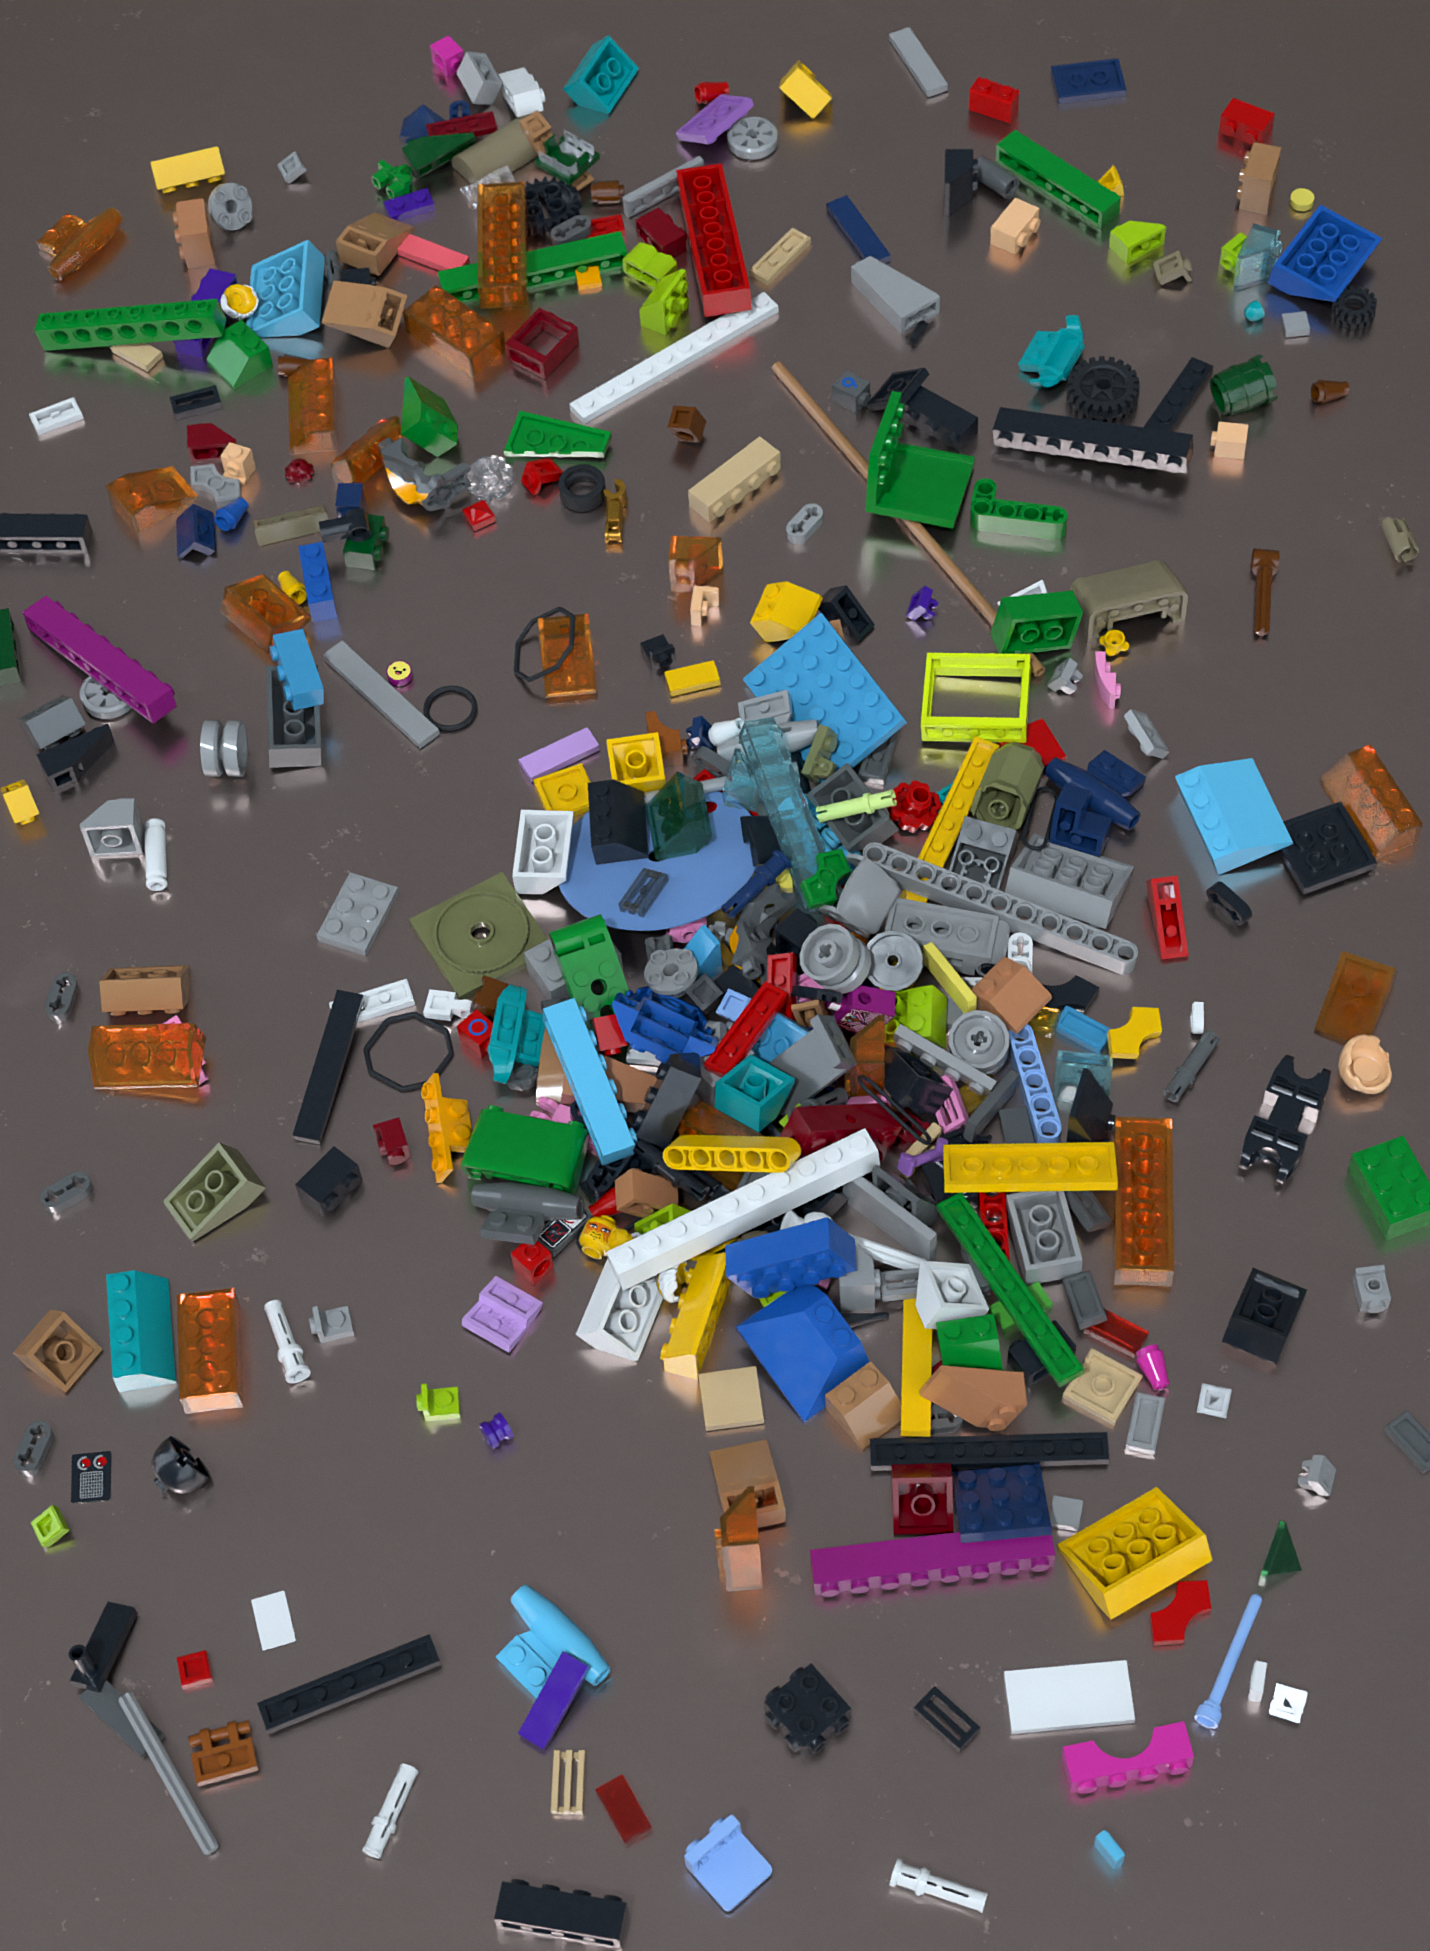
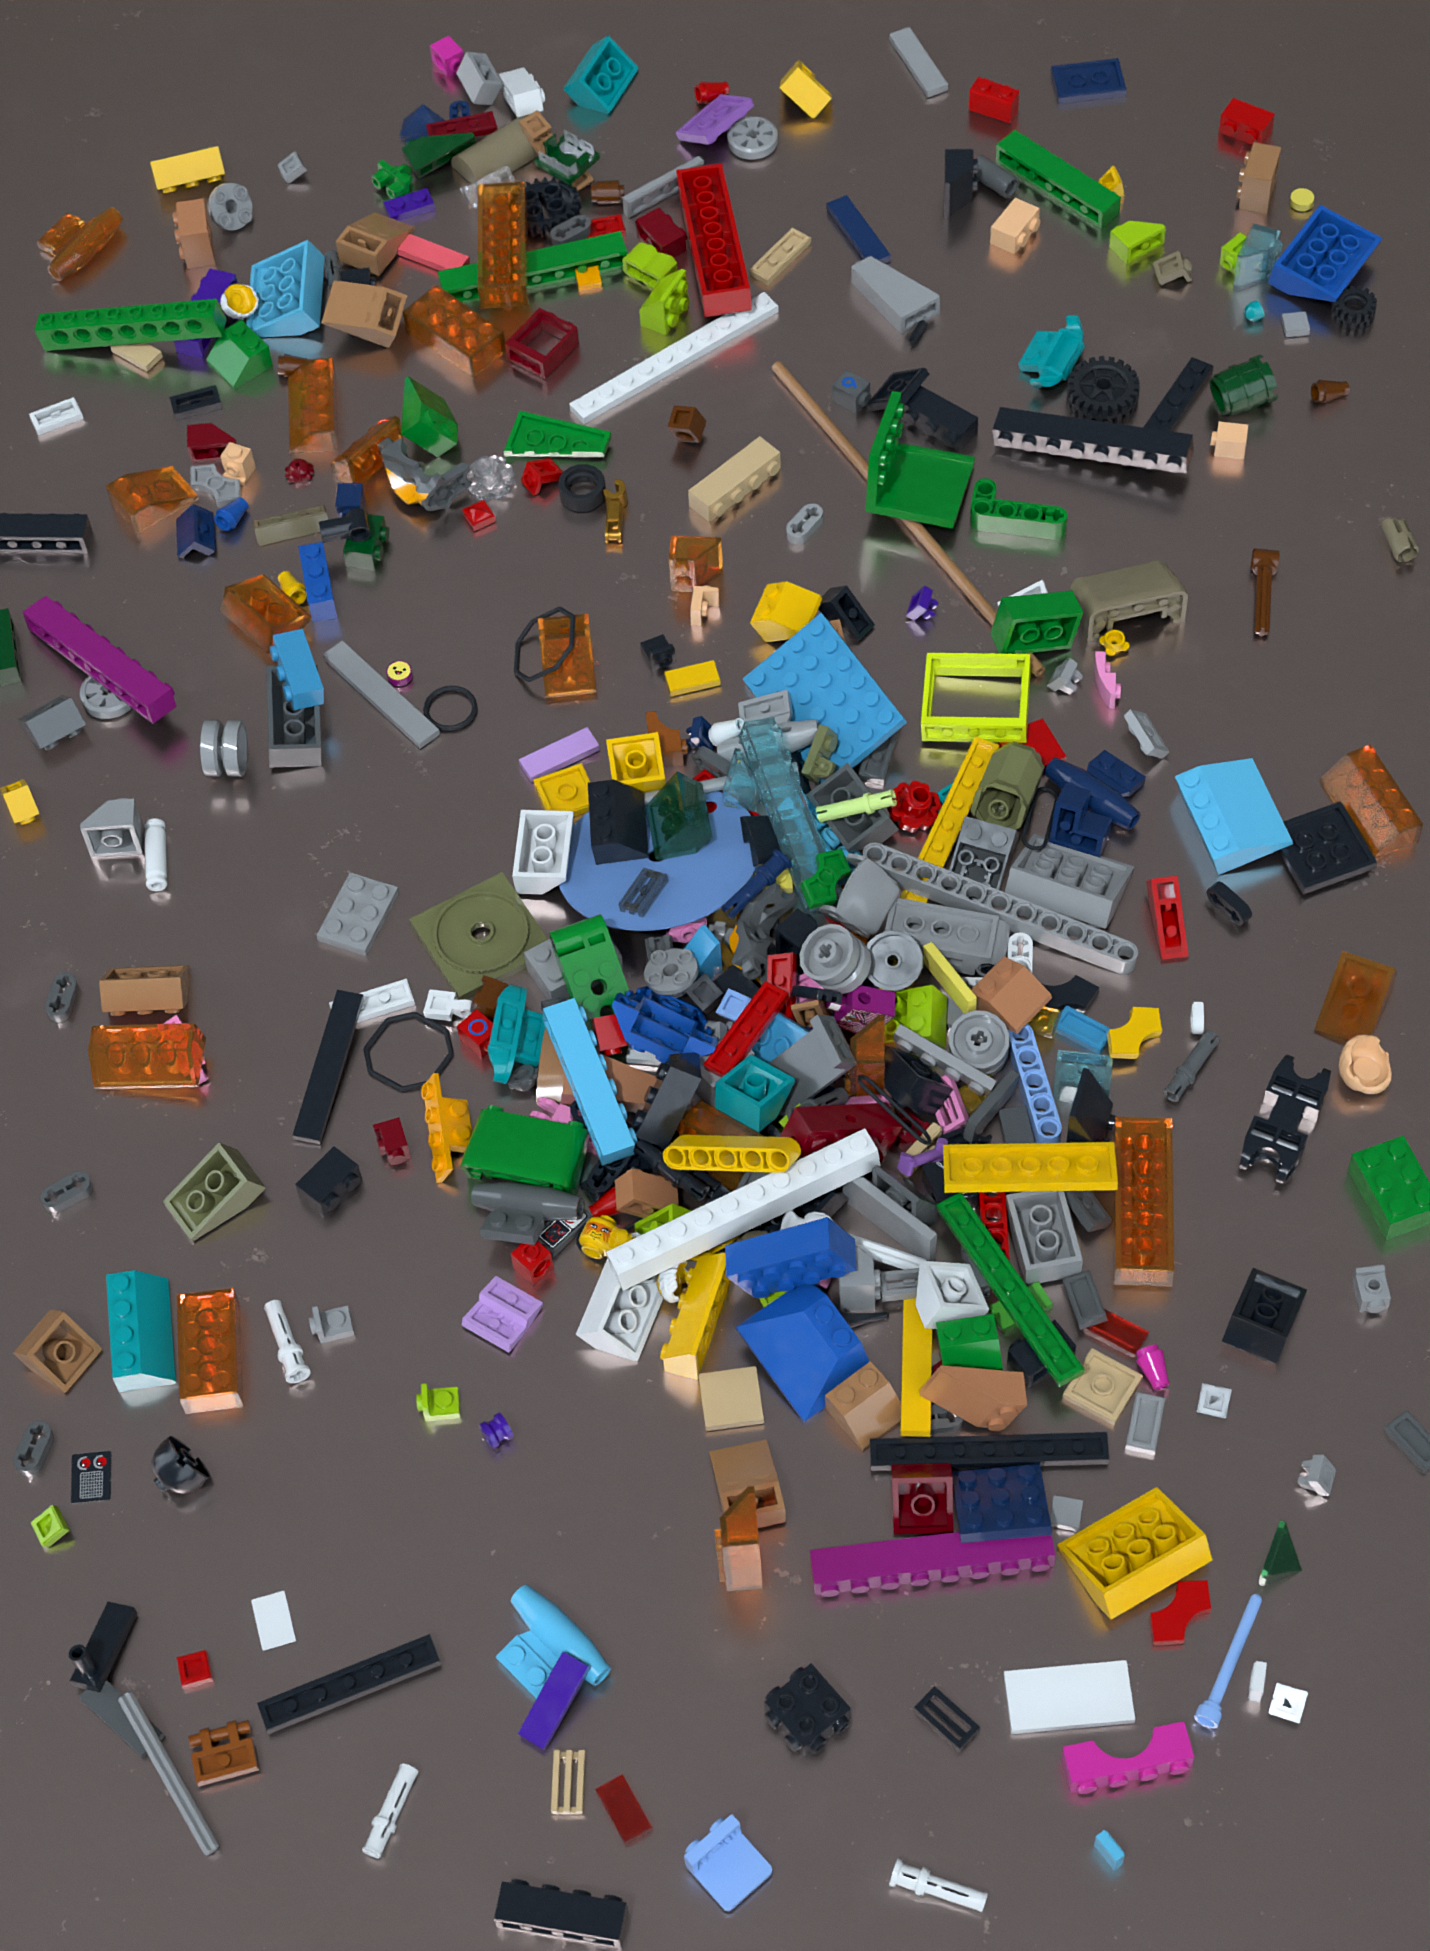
black slope [37,723,115,792] -> none

